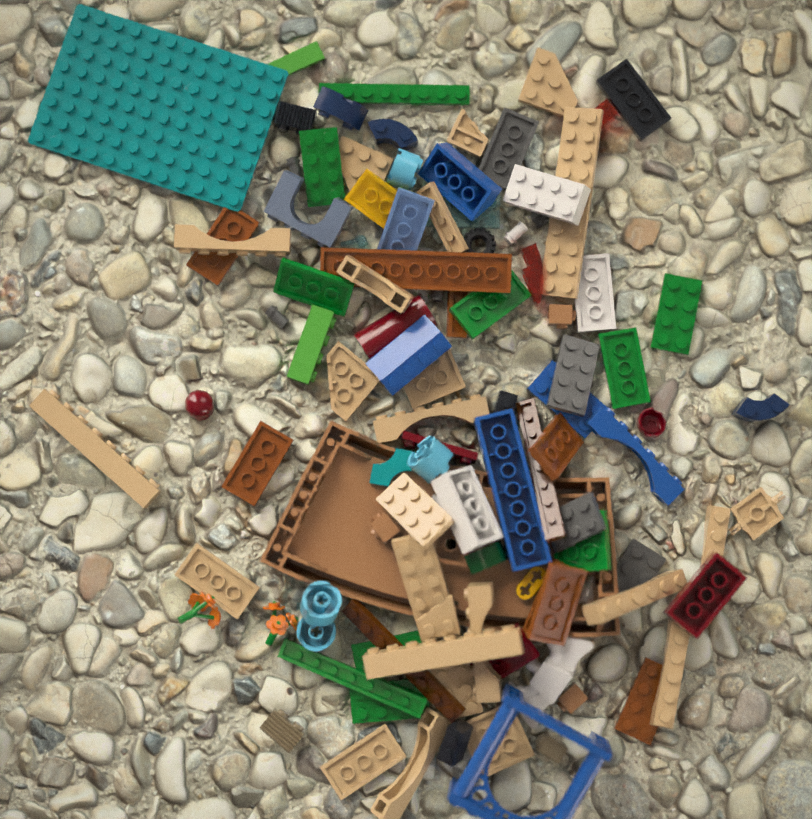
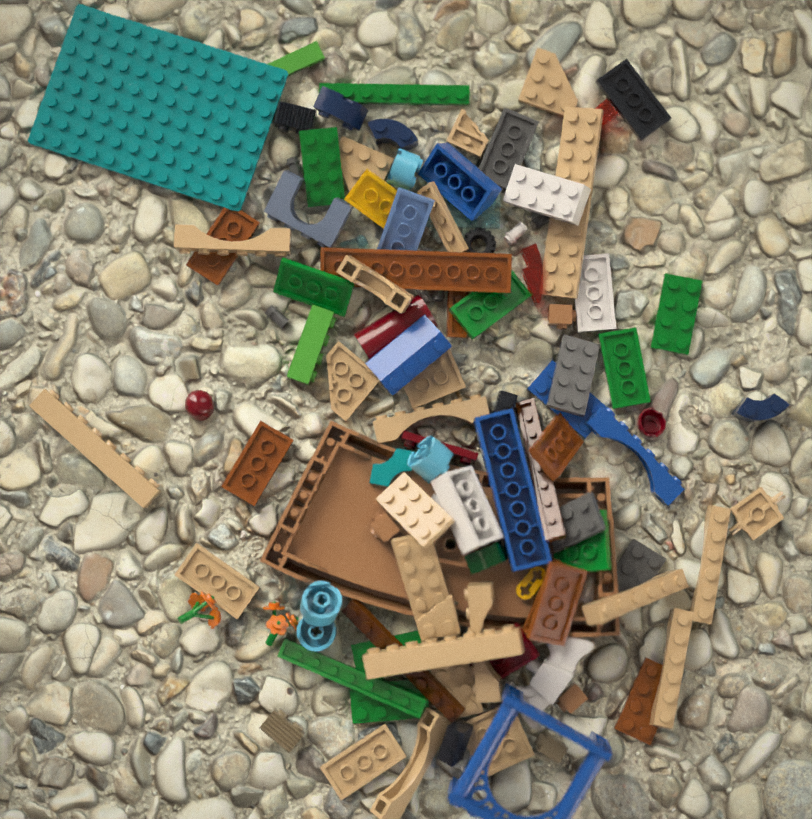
dark red brick [663,552,747,639] -> none

